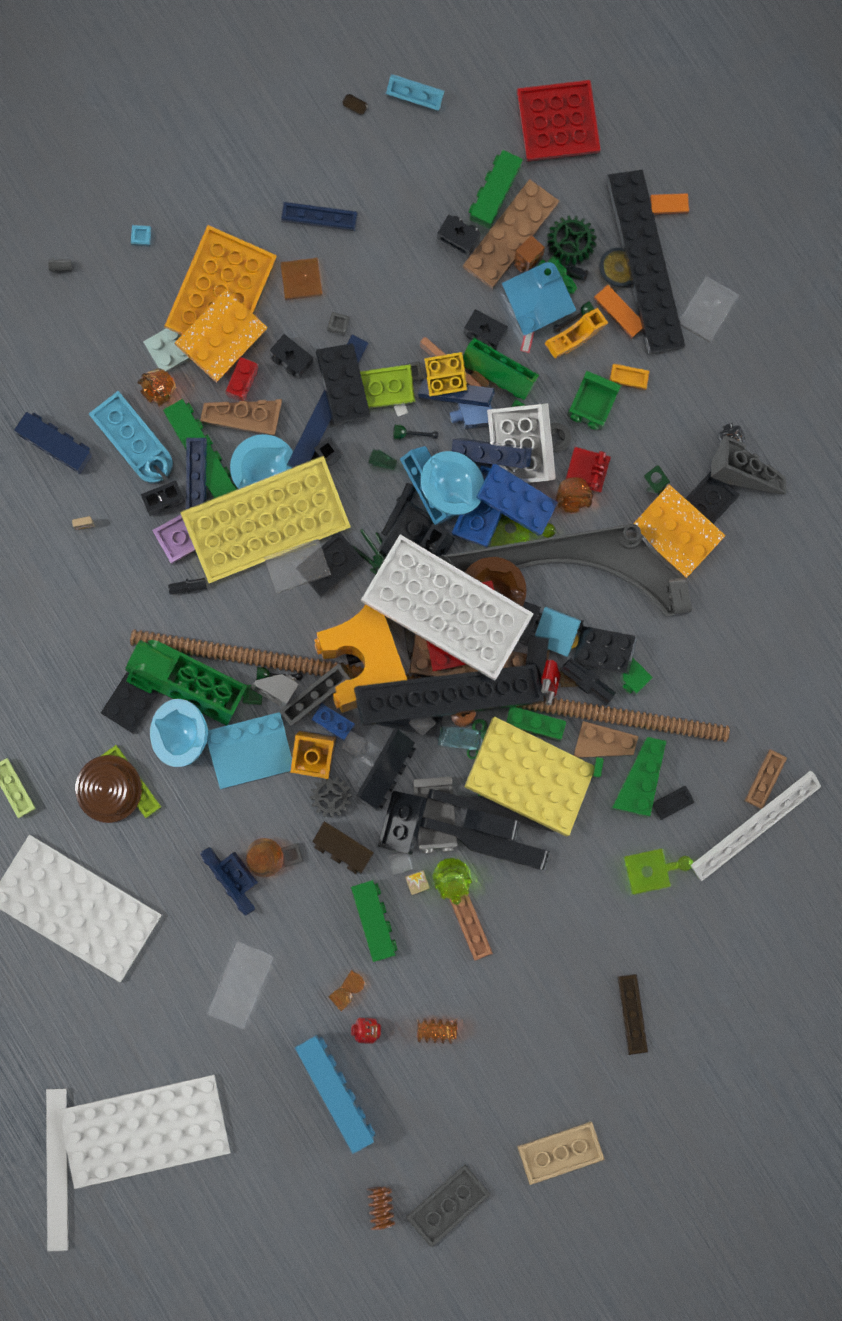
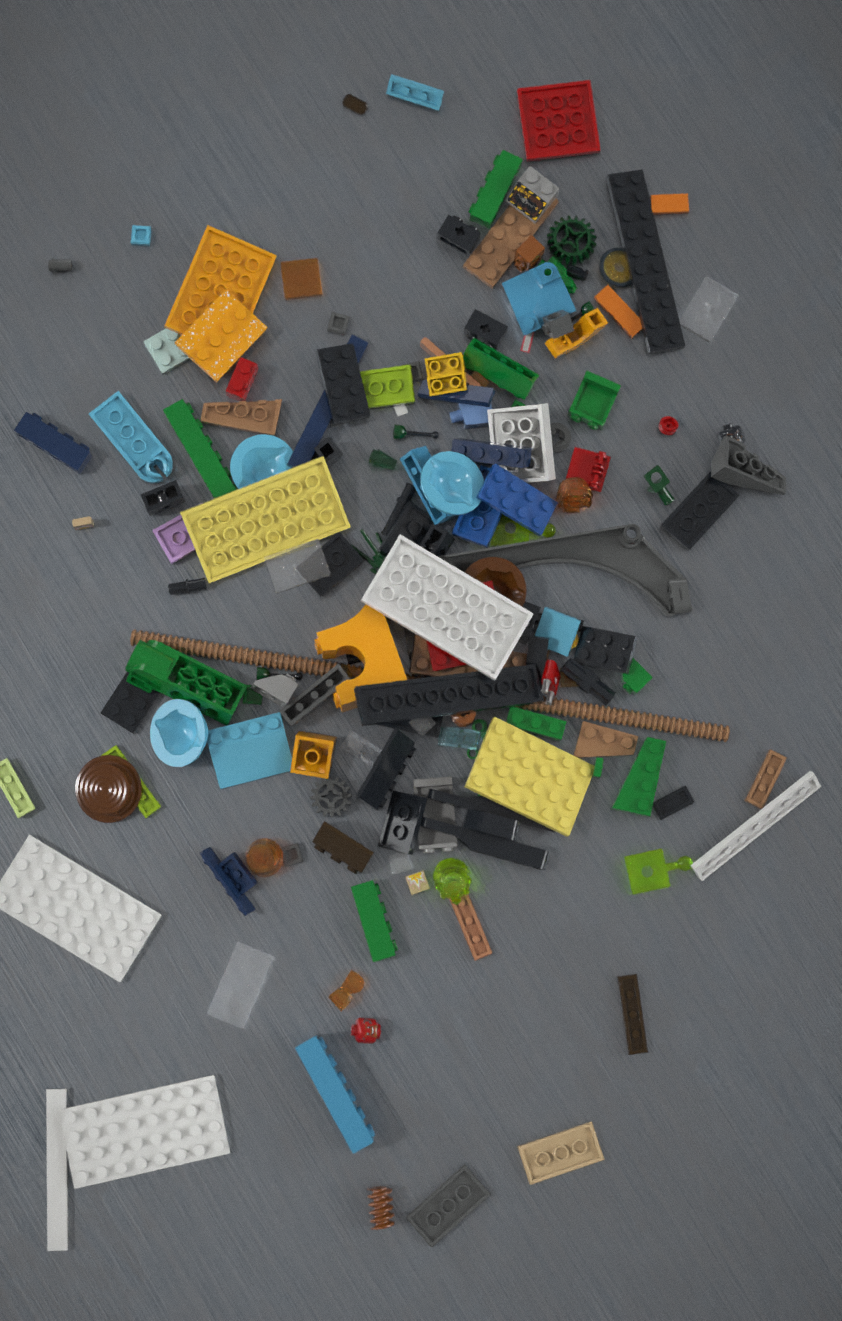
clear orange cone [137,368,176,407] -> none
dark blue tile [186,438,207,509] -> none
black brick [269,334,314,379] -> none
dark blue tile [281,202,358,231] -> none
blue brick [312,703,355,742] -> none
clear orange piece [417,1018,457,1044] -> none
light orange tile [610,364,650,390] -> none
light orange plate [633,484,726,578] -> none
none -> slope [506,166,560,224]
none -> dark grey brick [542,309,574,339]
none -> red tile [658,416,678,435]

